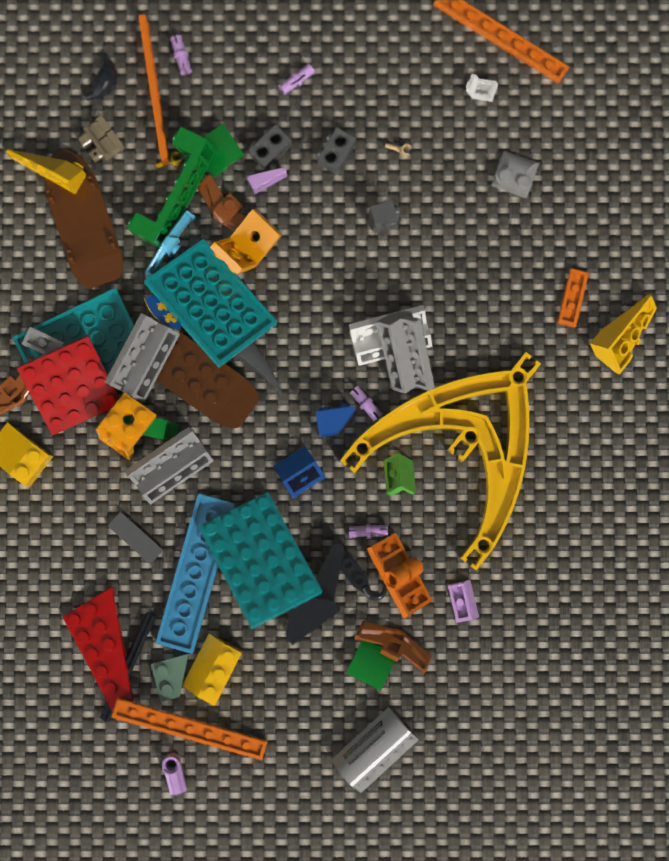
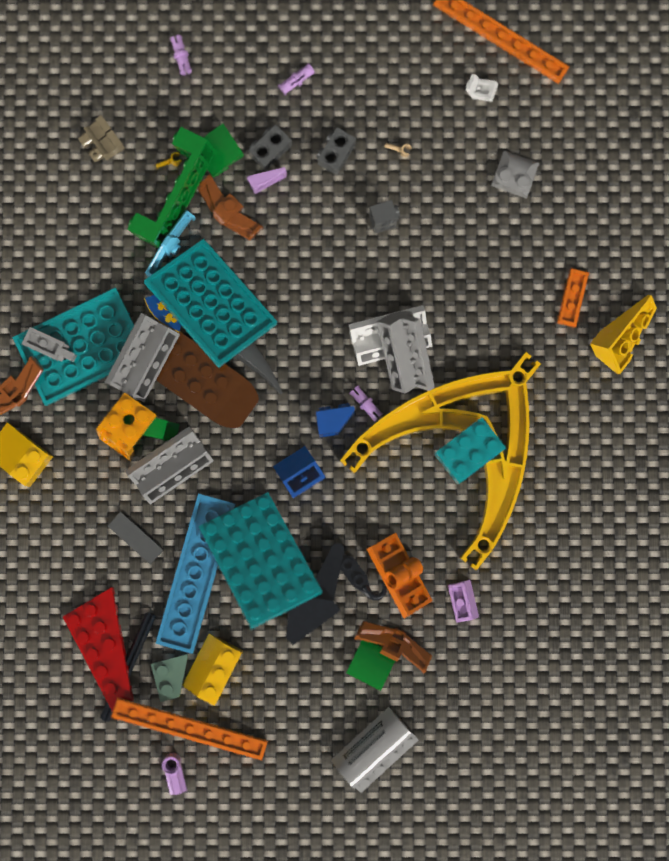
yellow wedge [6,149,86,194] -> none
red plate [17,335,120,436] -> none
reddish brown piece [45,149,123,289] -> none
black piece [85,53,118,101] -> none
orange tile [138,14,170,165] -> none
light orange bracket [210,209,282,274] -> none
lavender pin [349,524,388,539] -> none
bright green panel [384,453,416,496] -> none
none -> teal brick [434,417,506,485]

